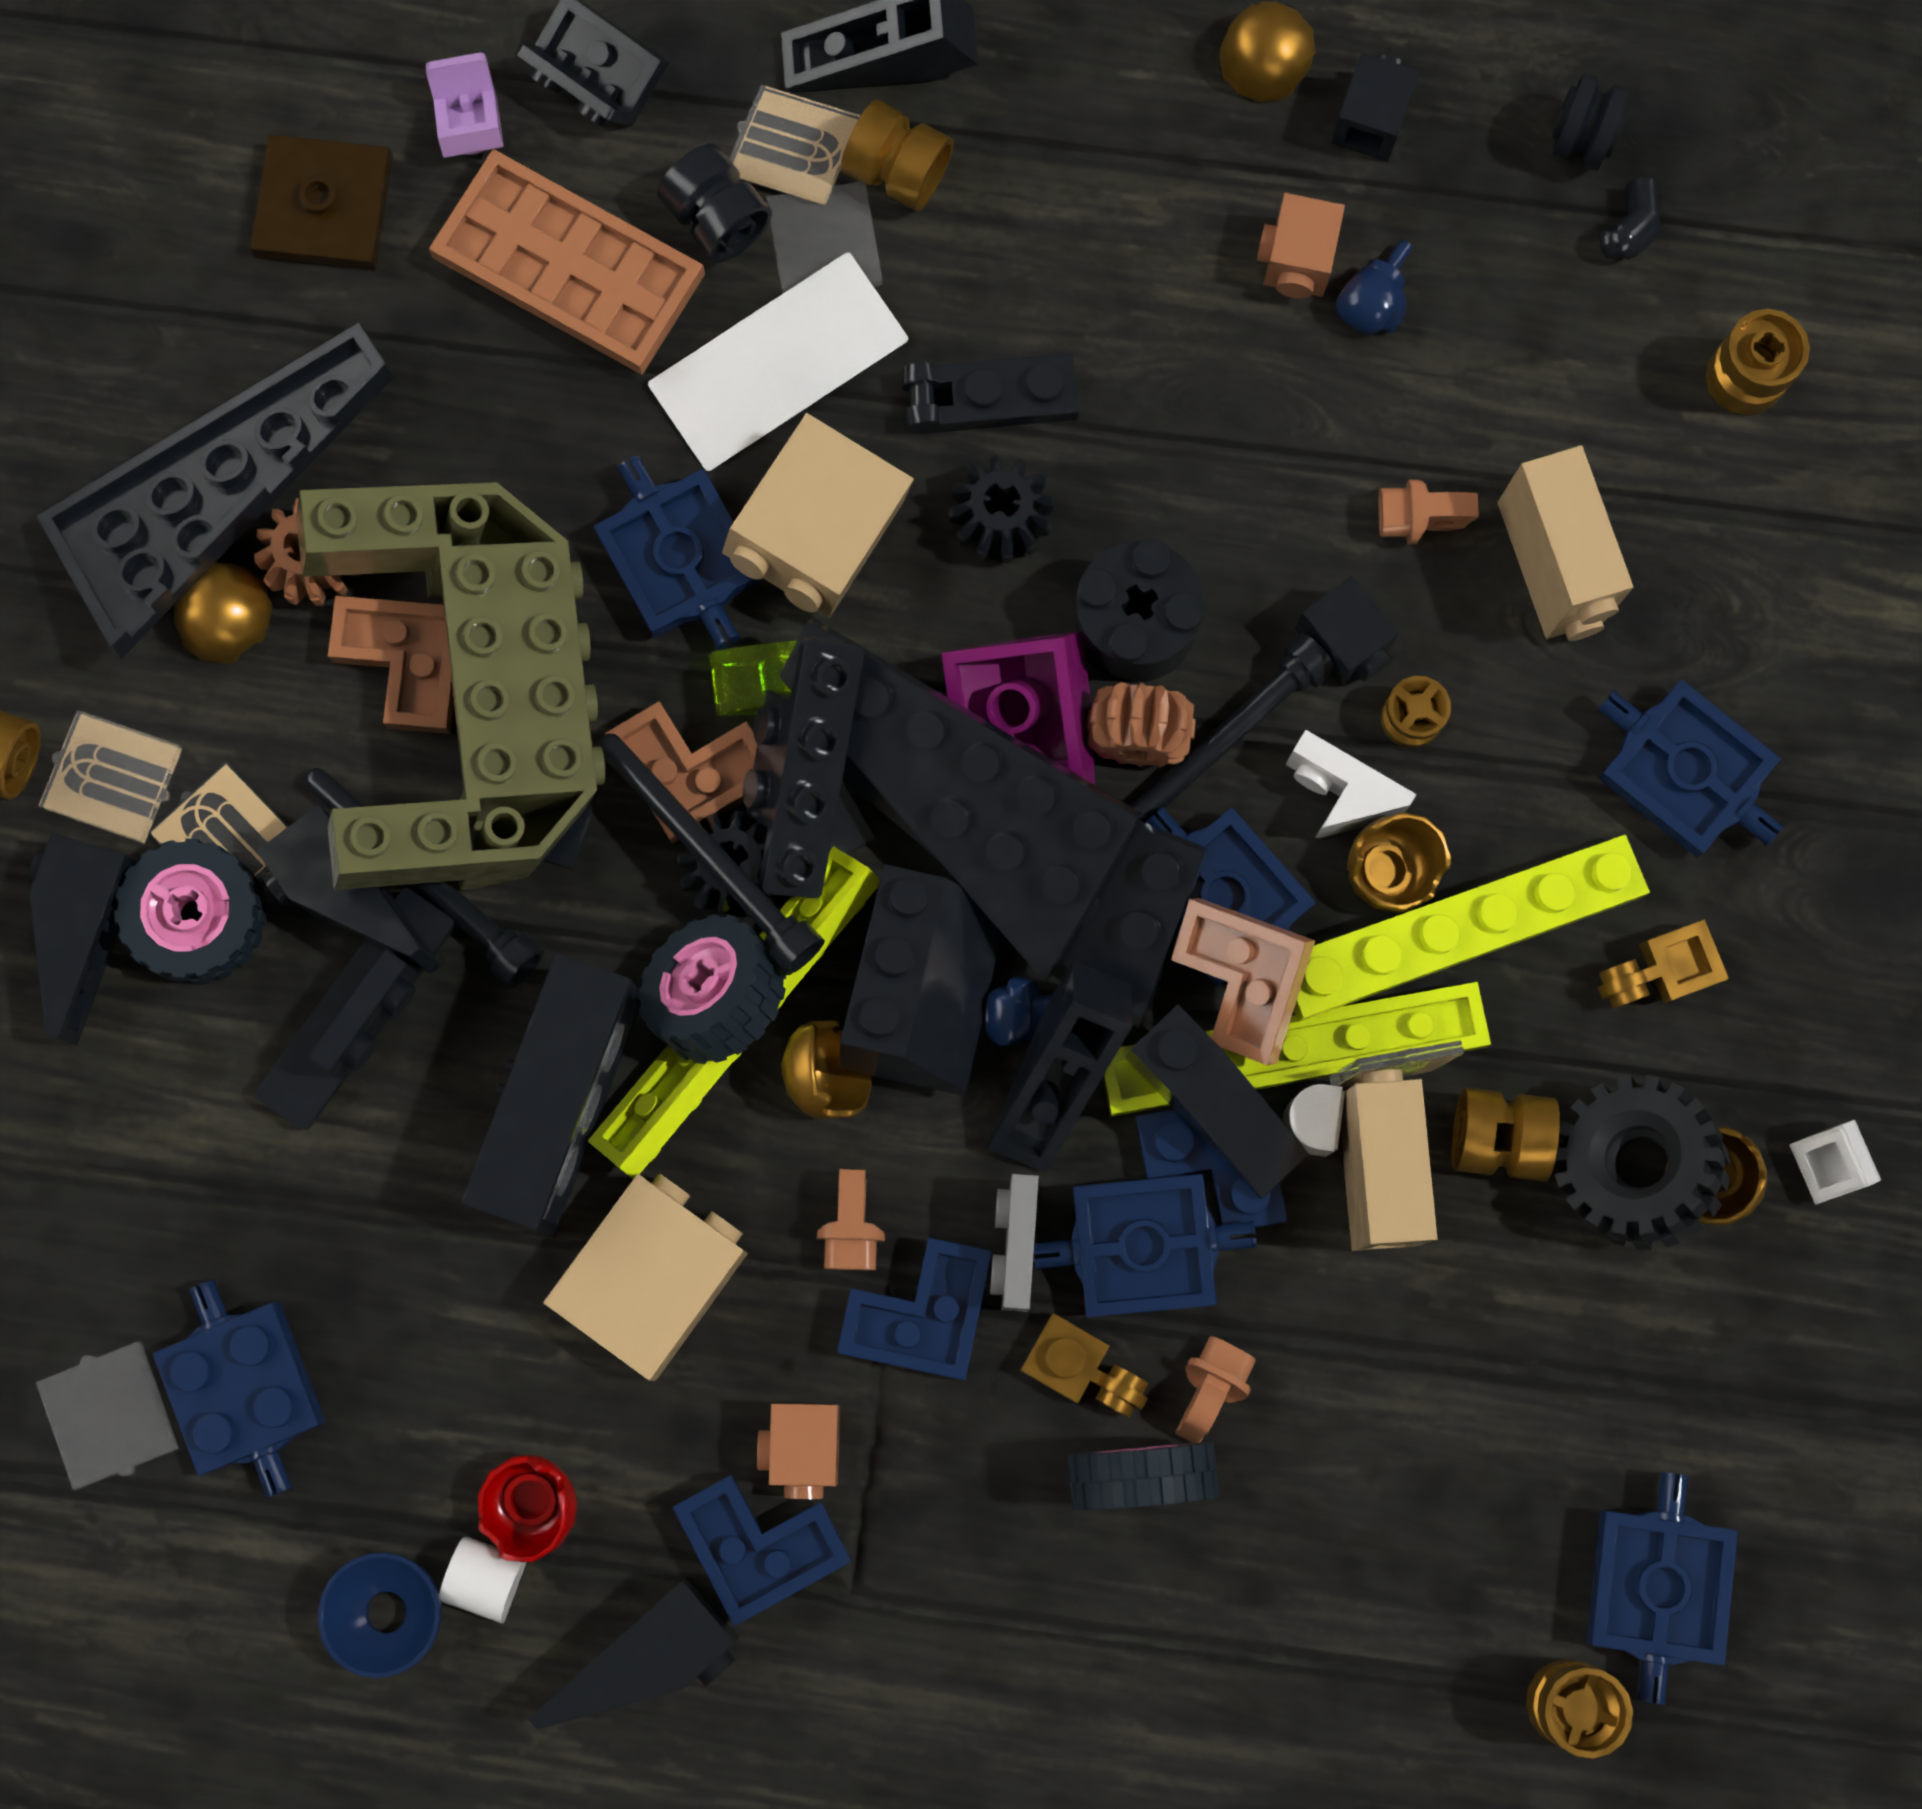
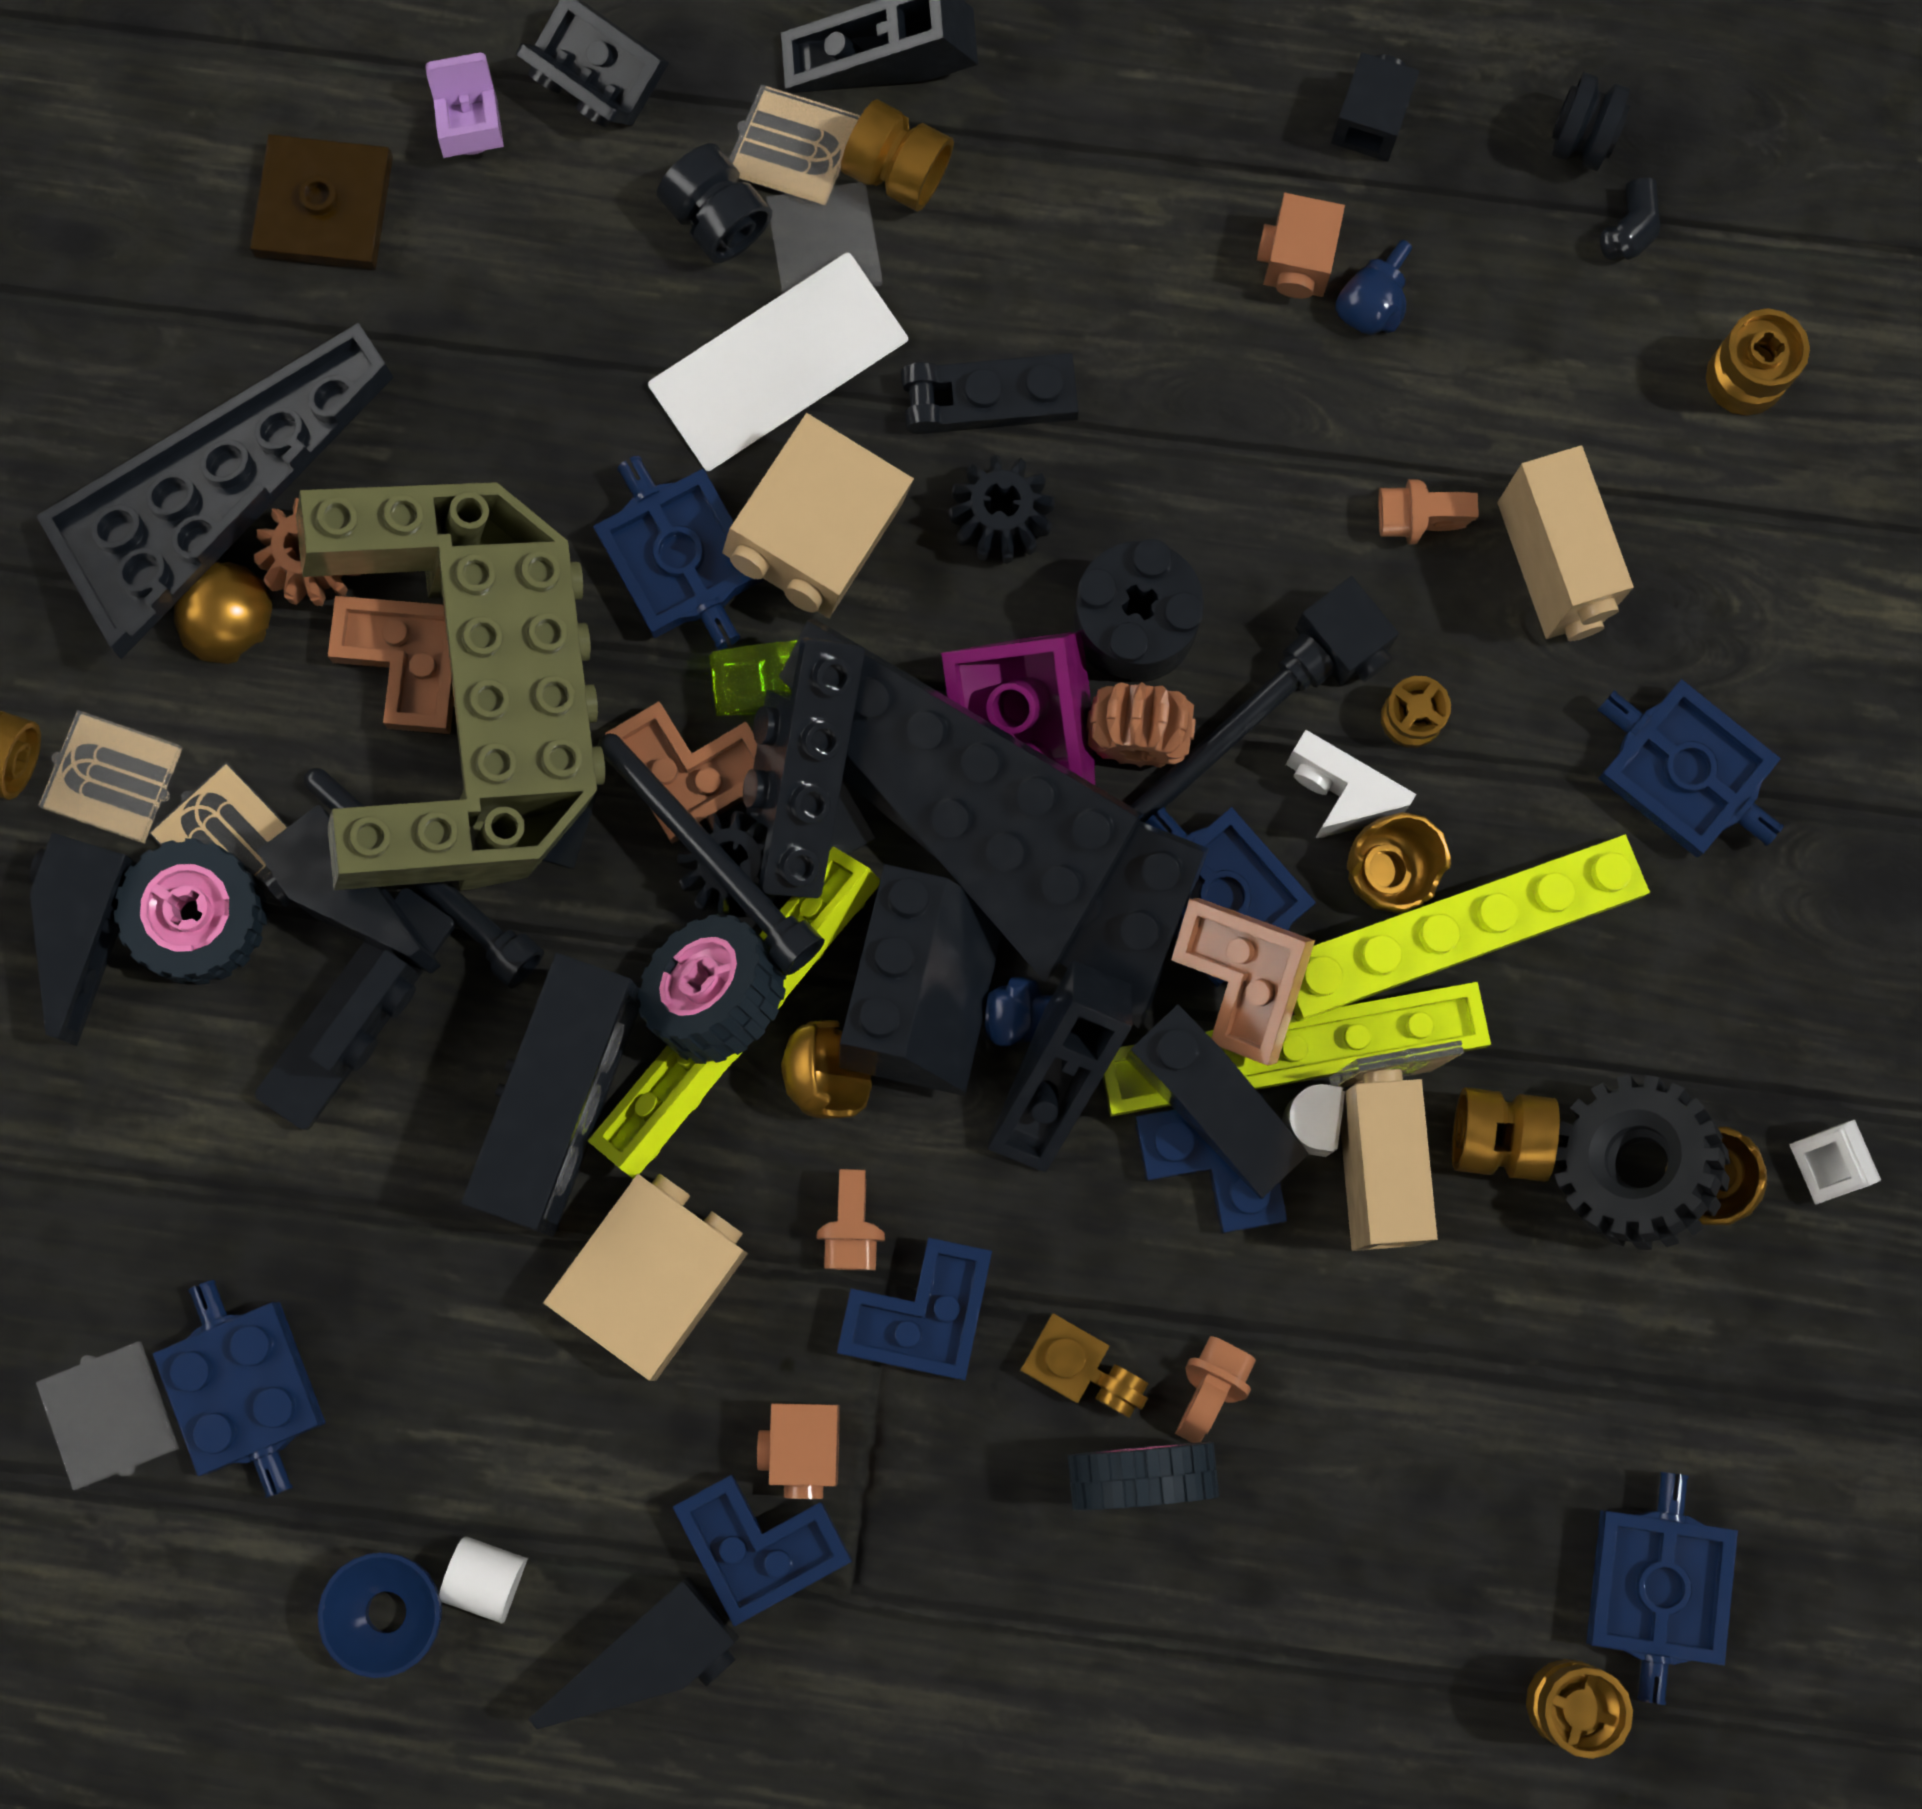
nougat plate [429,149,705,375] -> none
red hair [478,1454,578,1563] -> none
light grey plate [990,1174,1039,1312] -> none
dark blue plate [1034,1173,1257,1318] -> none
pearl gold hair [1219,1,1316,102] -> none
pearl gold plate [1598,919,1729,1009] -> none

